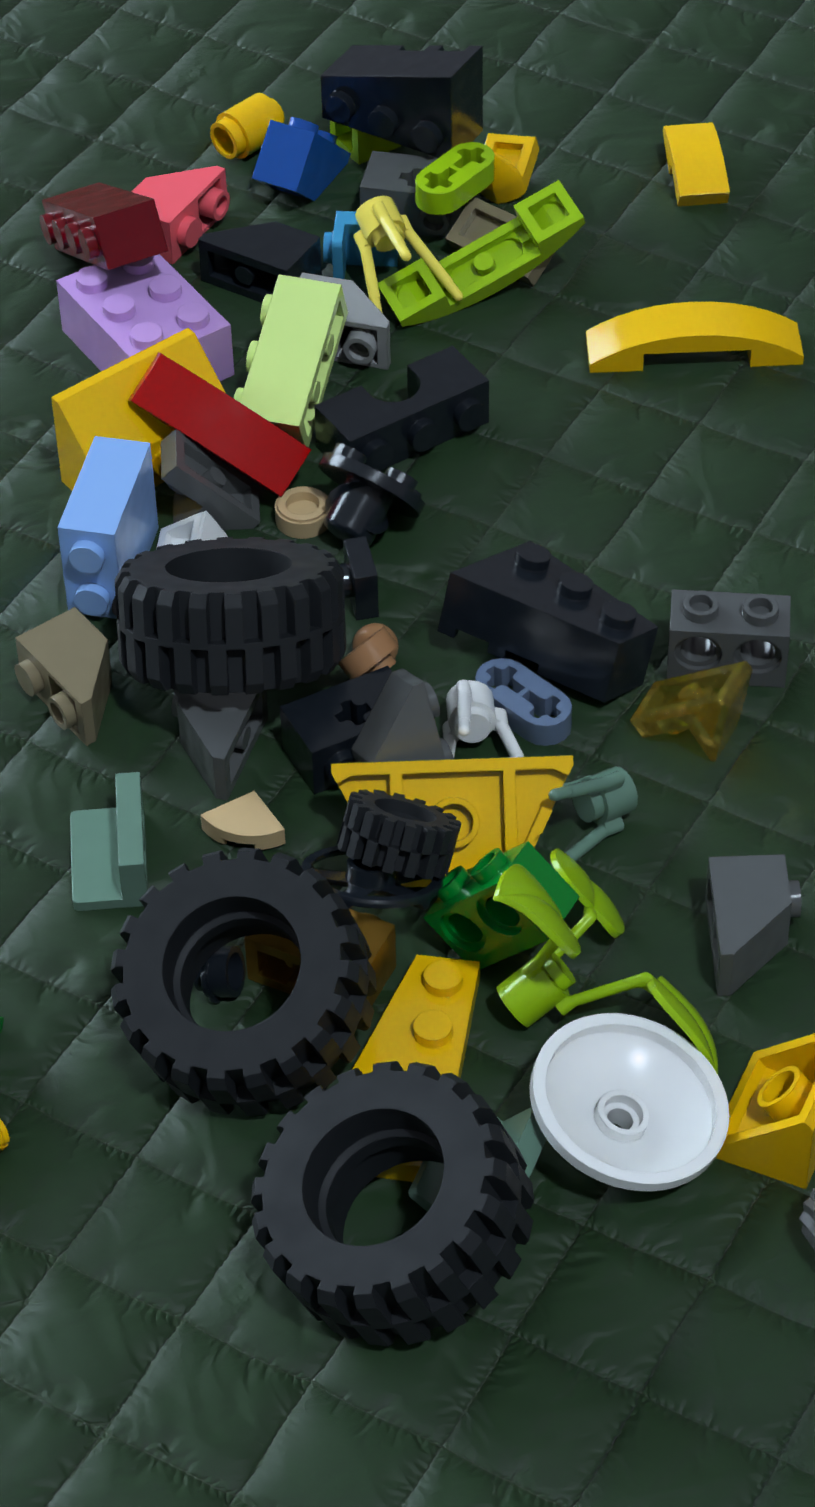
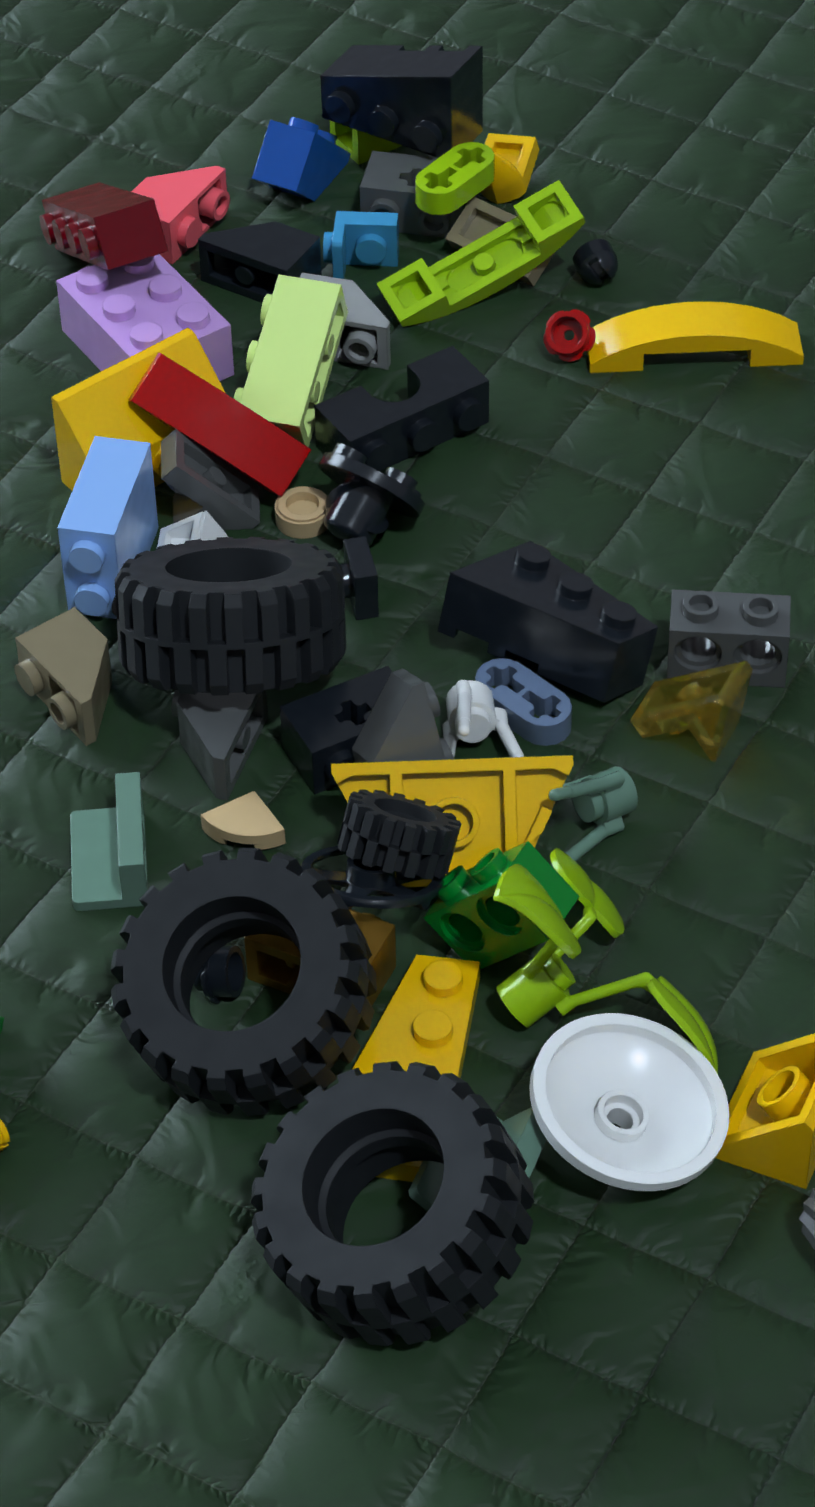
yellow brick [210,93,285,159] -> none
medium nougat plate [338,623,399,680] -> none
light yellow plant [353,195,463,313] -> none
yellow slope [663,122,730,207] -> none
dark grey slope [705,854,802,996] -> none
none -> red plate [543,309,596,362]
none -> black hinge [573,239,618,286]

